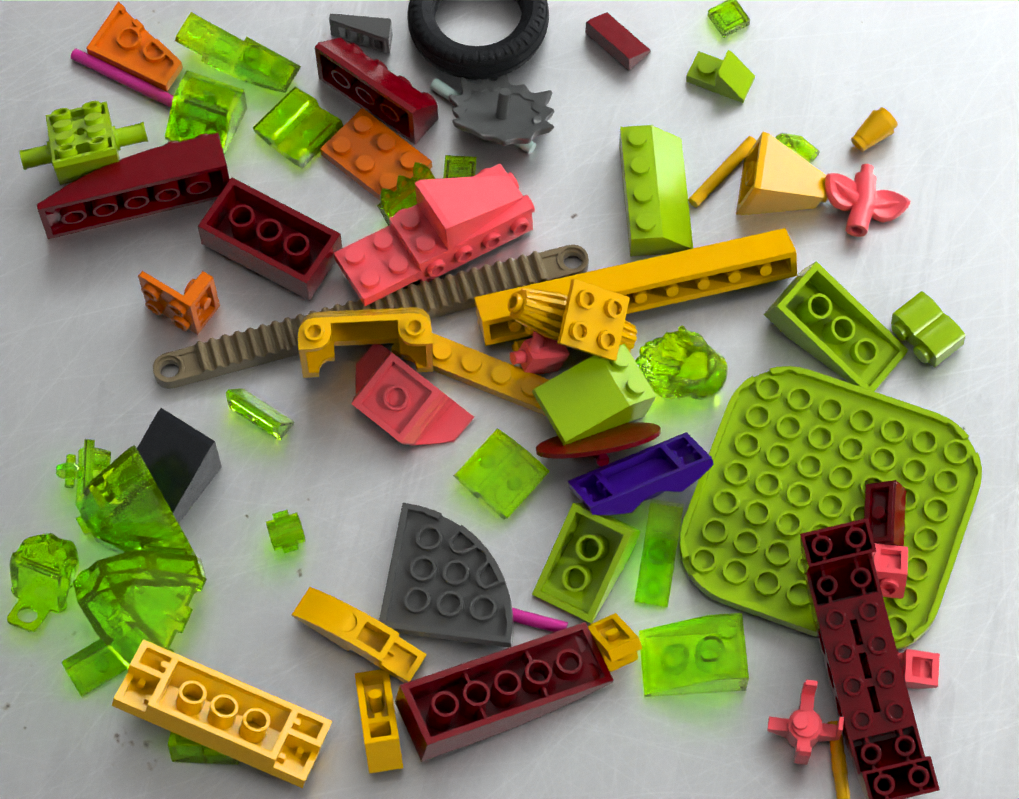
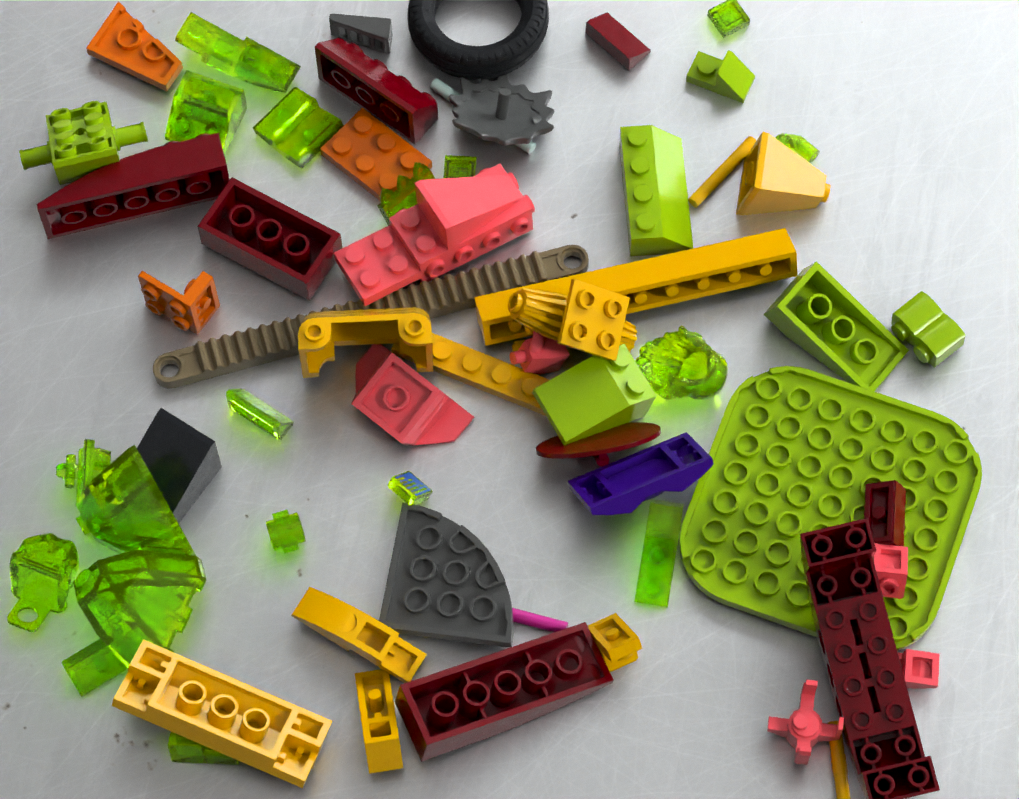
dark pink bar [71,48,182,111] -> none
clear neon green slope [453,428,550,520] -> none
lime slope [532,503,641,623] -> none
clear neon green slope [639,613,749,697] -> none
coral plant [825,164,910,237] -> none
yellow cone [851,107,898,152] -> none
none -> clear neon green tile [387,471,433,506]

